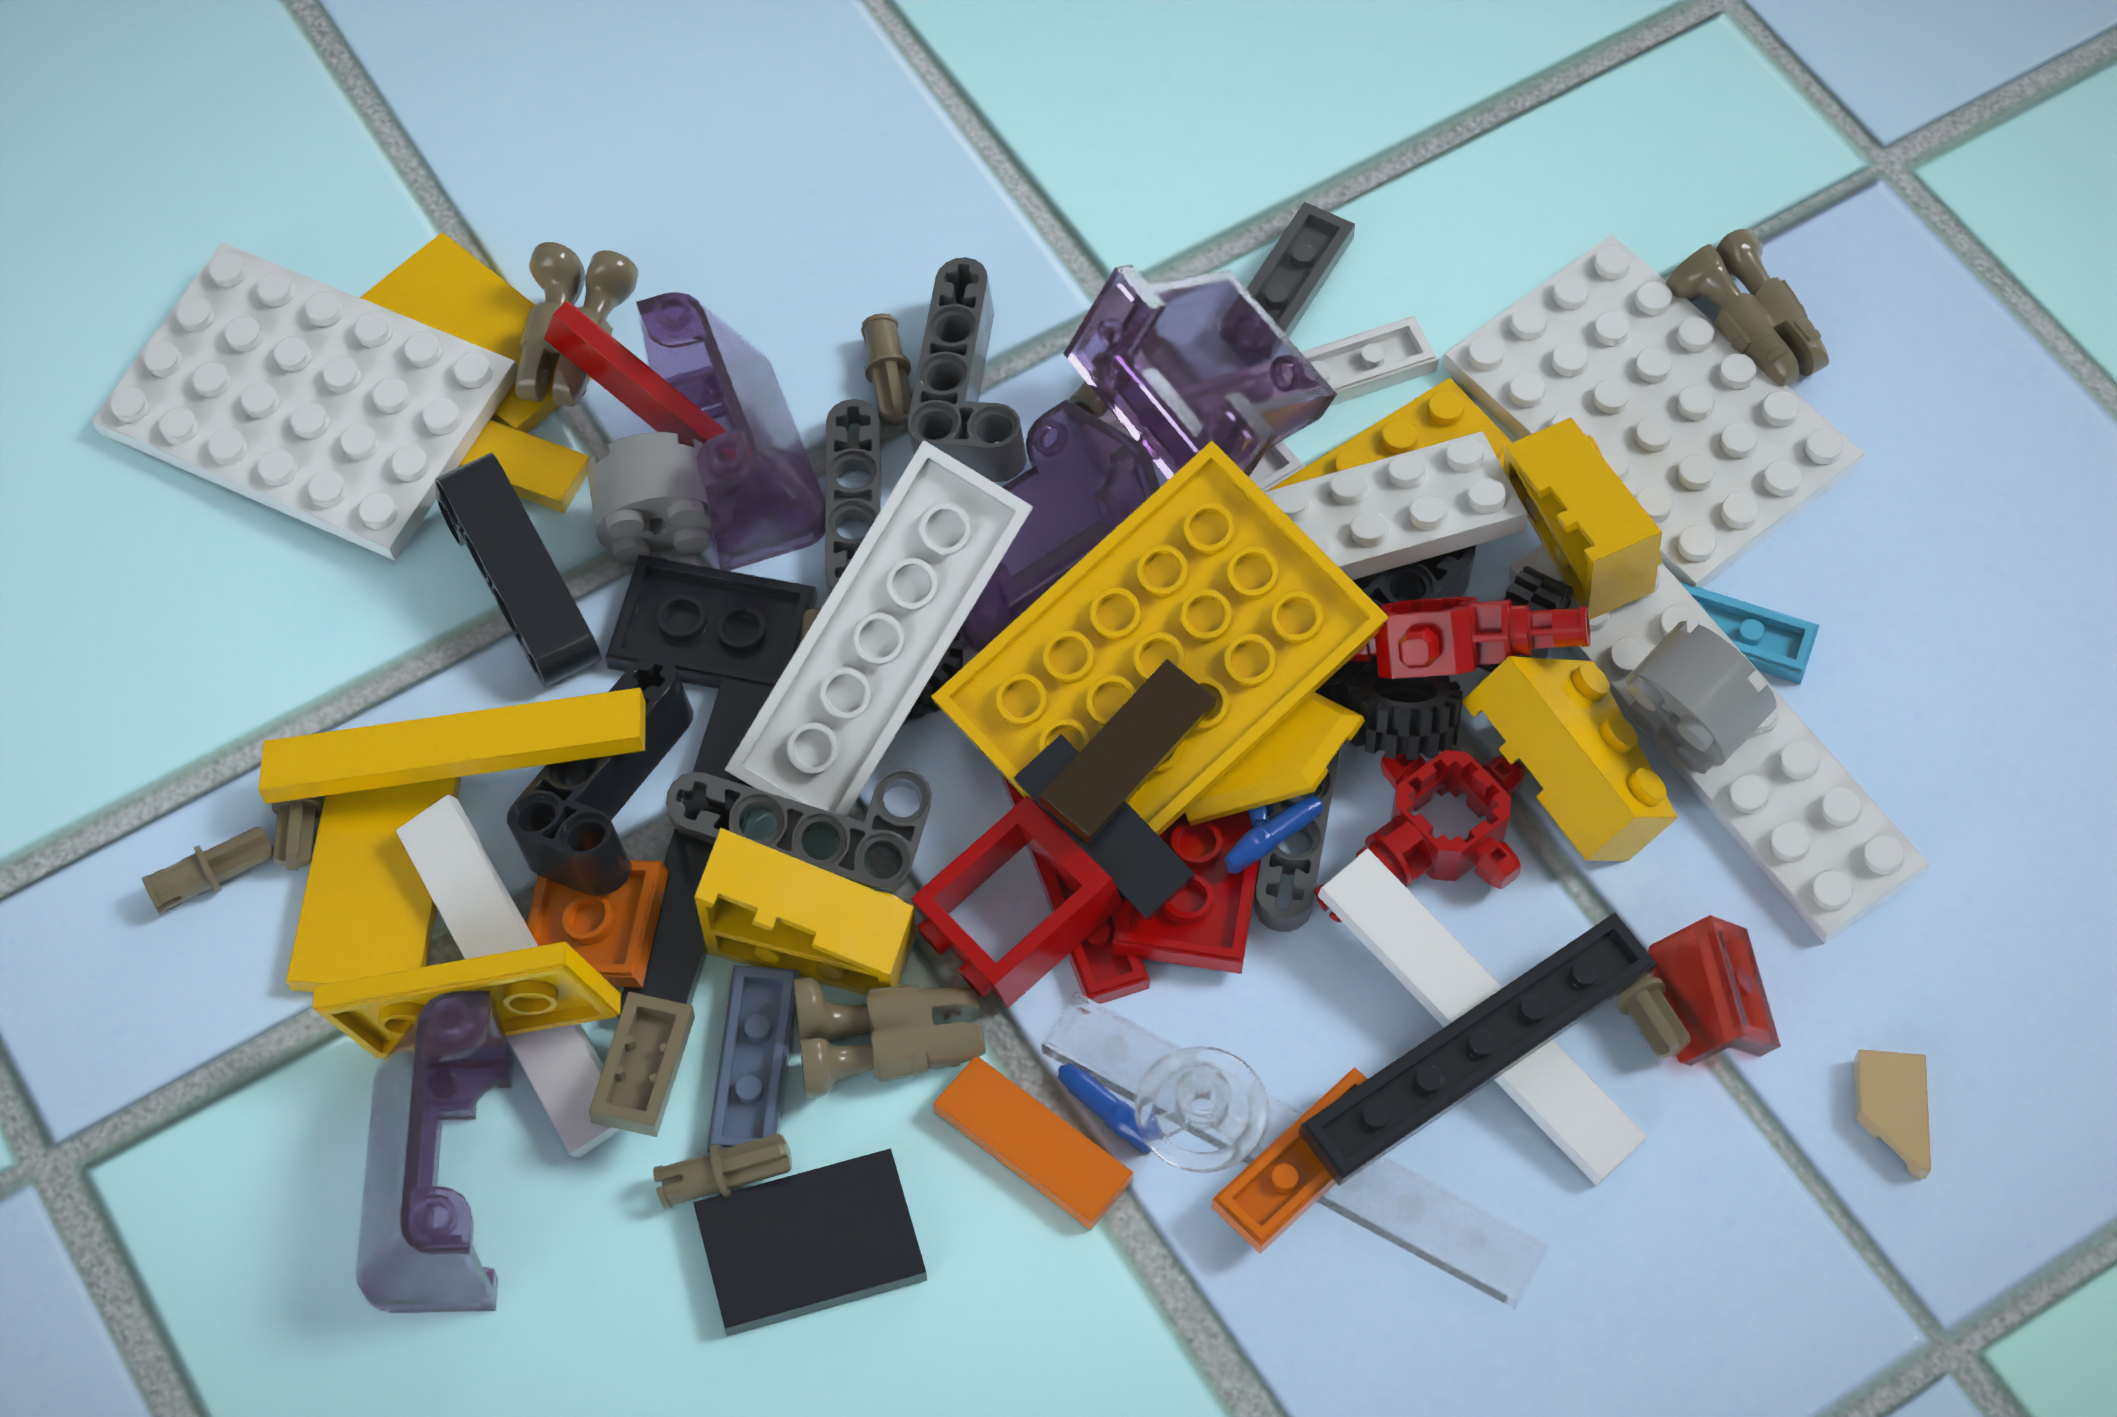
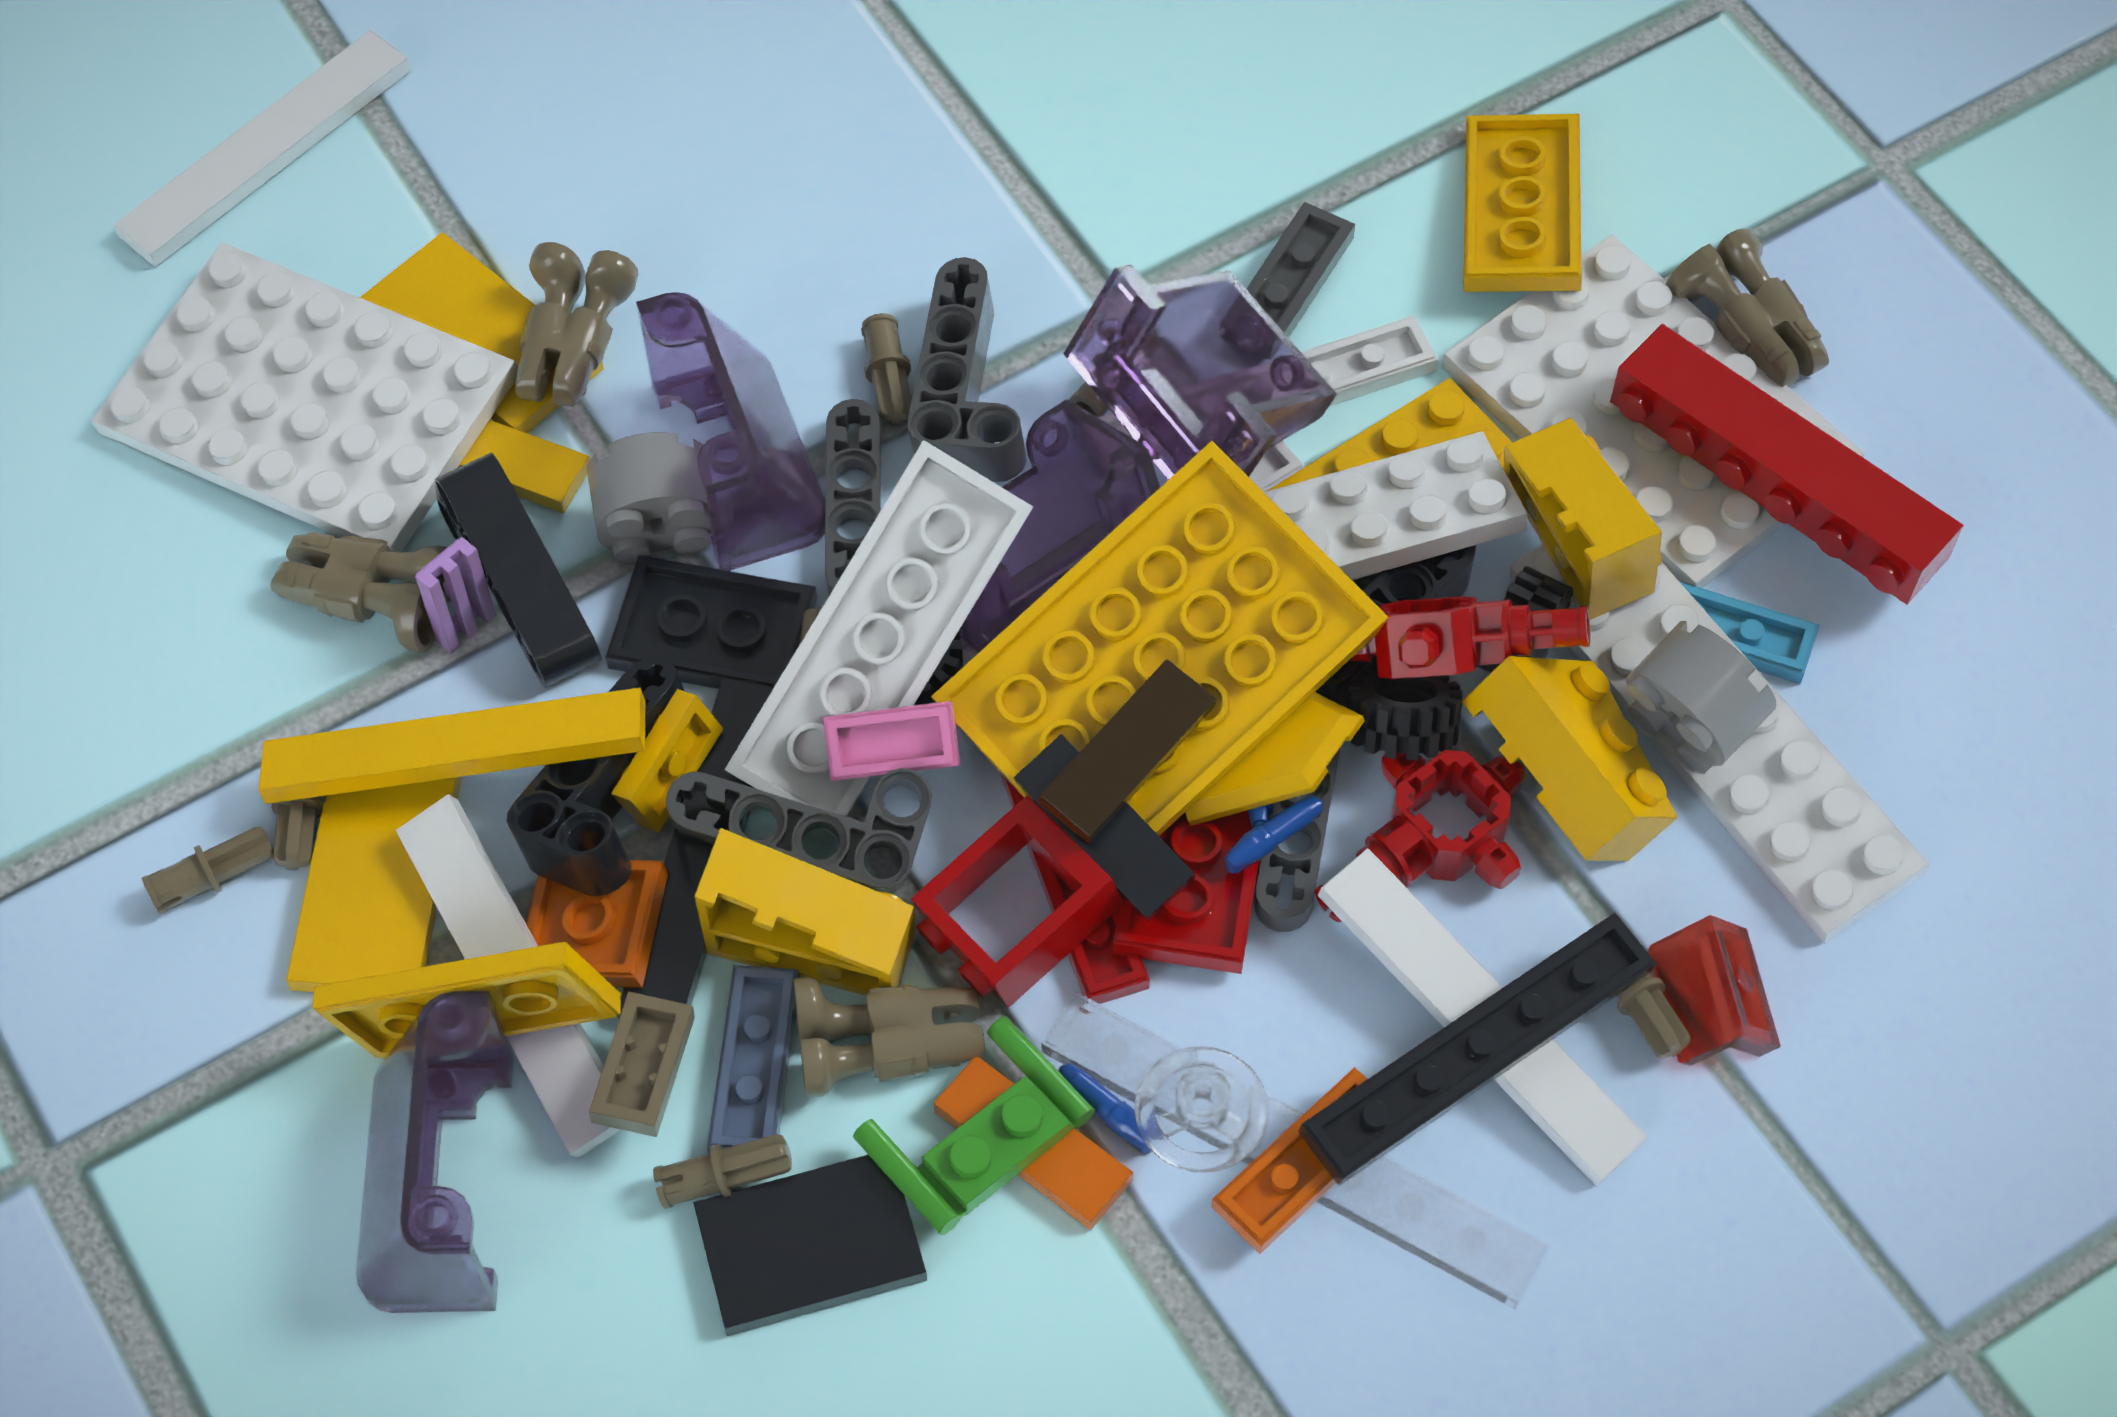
red tile [544,301,755,491] -> none
tan tile [1854,1049,1931,1179] -> none
none -> white tile [113,30,411,267]
none -> dark tan piece [270,532,457,652]
none -> lavender tile [415,537,496,654]
none -> yellow plate [611,689,723,833]
none -> bright pink tile [823,701,961,781]
none -> bright green plate [853,1016,1095,1235]
none -> yellow tile [1463,113,1582,292]
none -> red brick [1610,323,1964,605]

